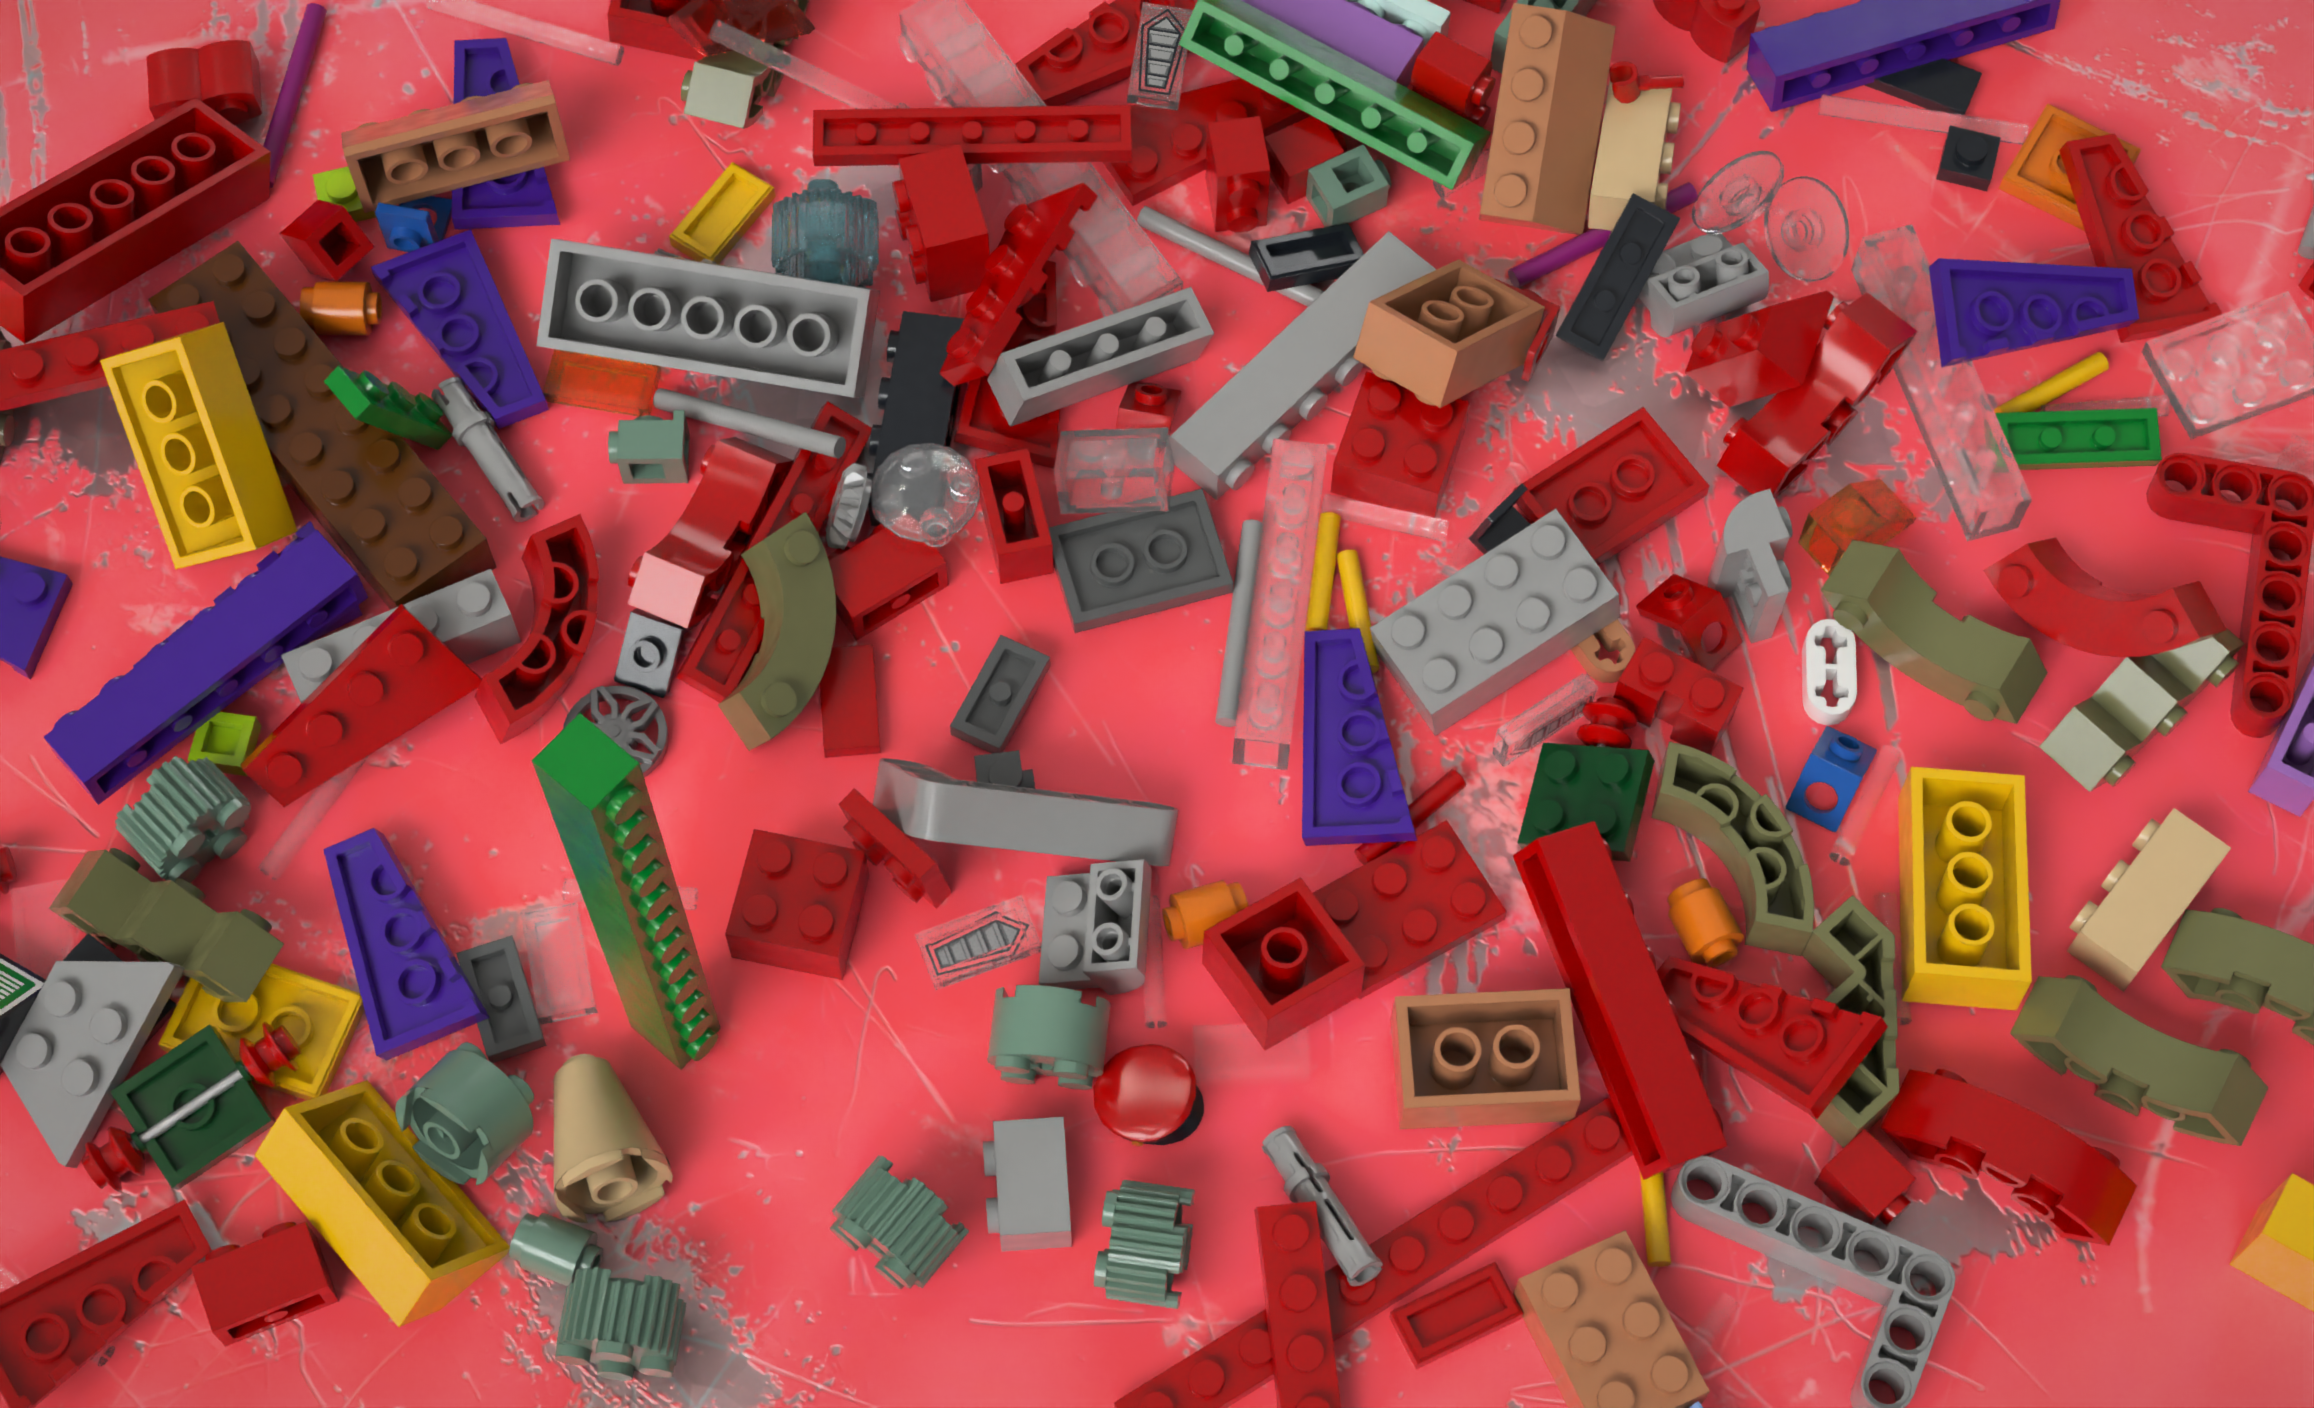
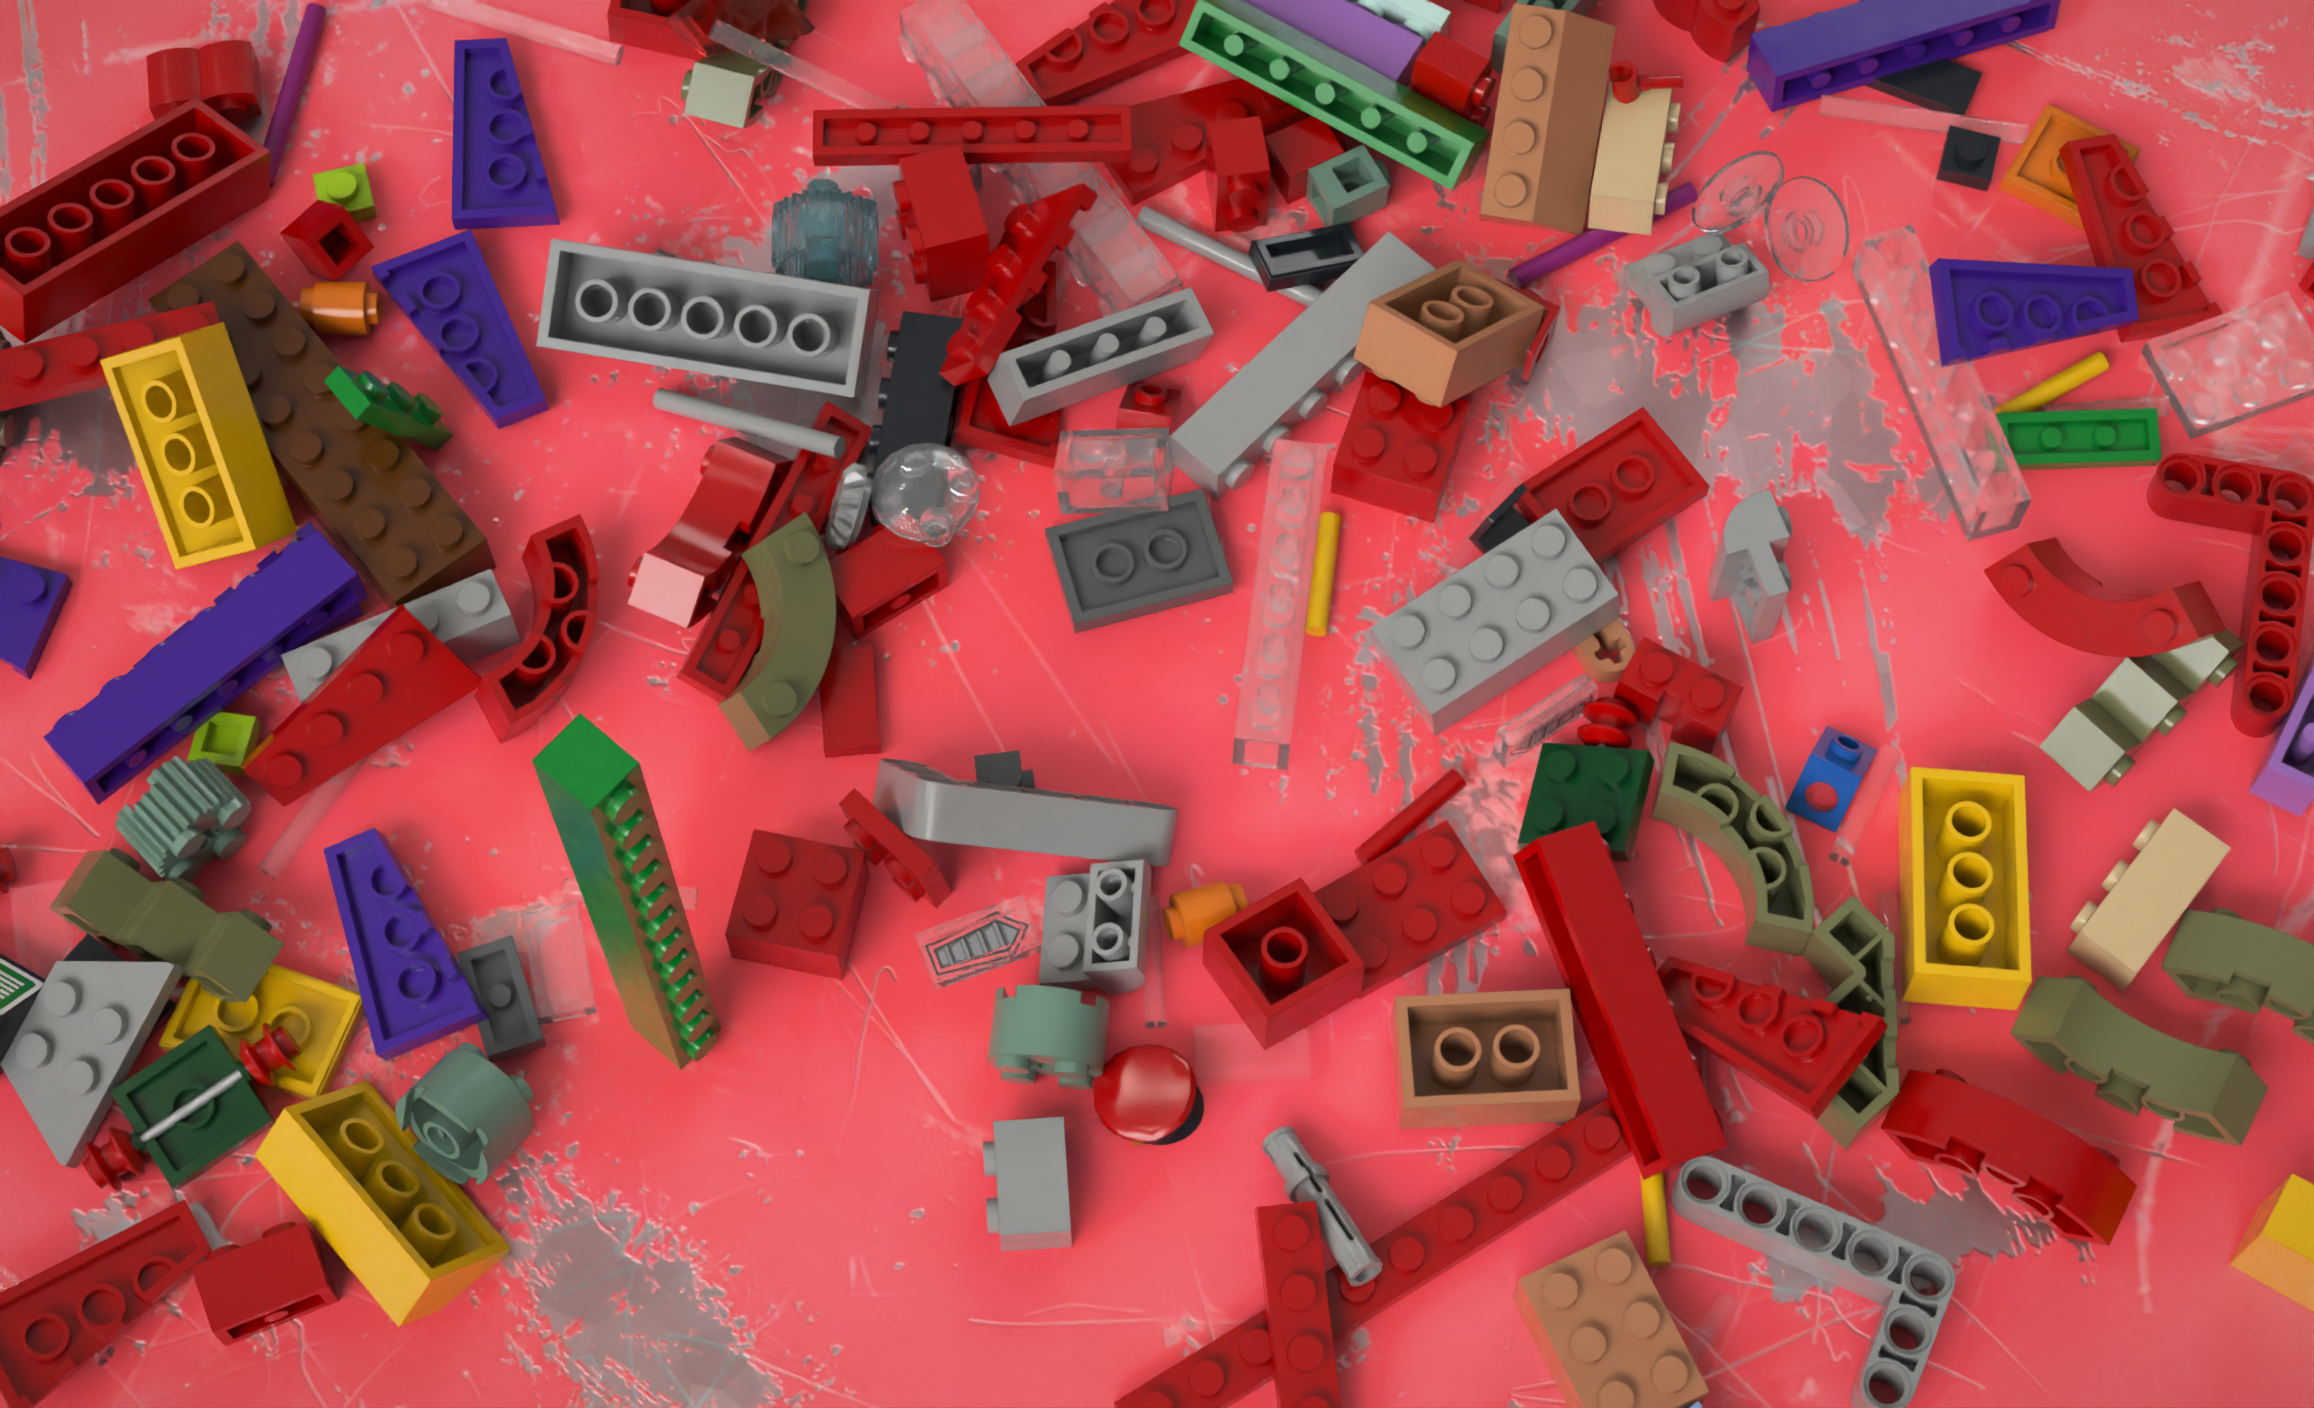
nougat slope [341,80,570,213] -> none
blue bracket [375,196,452,253] -> none
light grey pin [431,377,545,522] -> none
sand green brick [509,1213,603,1286] -> none
clear orange tile [543,349,661,417] -> none
tan cone [553,1054,673,1223] -> none
sand green brick [555,1267,686,1381] -> none
flat silver wheel [563,686,668,778] -> none
sand green brick [608,410,690,484] -> none
bracket [614,608,702,698] -> none
yellow tile [669,162,776,264] -> none
sand green brick [830,1155,969,1290] -> none
dark grey plate [950,635,1051,753] -> none
red brick [974,448,1054,584] -> none
sand green brick [1094,1180,1195,1309] -> none
tile [1127,2,1193,111] -> none
light grey bar [1215,519,1264,727] -> none
dark purple wing [1302,628,1418,846] -> none
clear piece [1320,493,1449,542] -> none
yellow piece [1336,550,1379,674] -> none
red tile [1389,1261,1523,1370] -> none
black plate [1555,193,1680,361] -> none
red bracket [1636,574,1743,670] -> none
orange brick [1667,878,1744,967] -> none
red slope [1685,290,1834,407] -> none
red brick [1716,292,1918,499] -> none
clear orange slope [1798,479,1917,576] -> none
white beam [1802,619,1857,726] -> none
red brick [1814,1128,1916,1227] -> none
olive brick [1821,540,2048,724] -> none

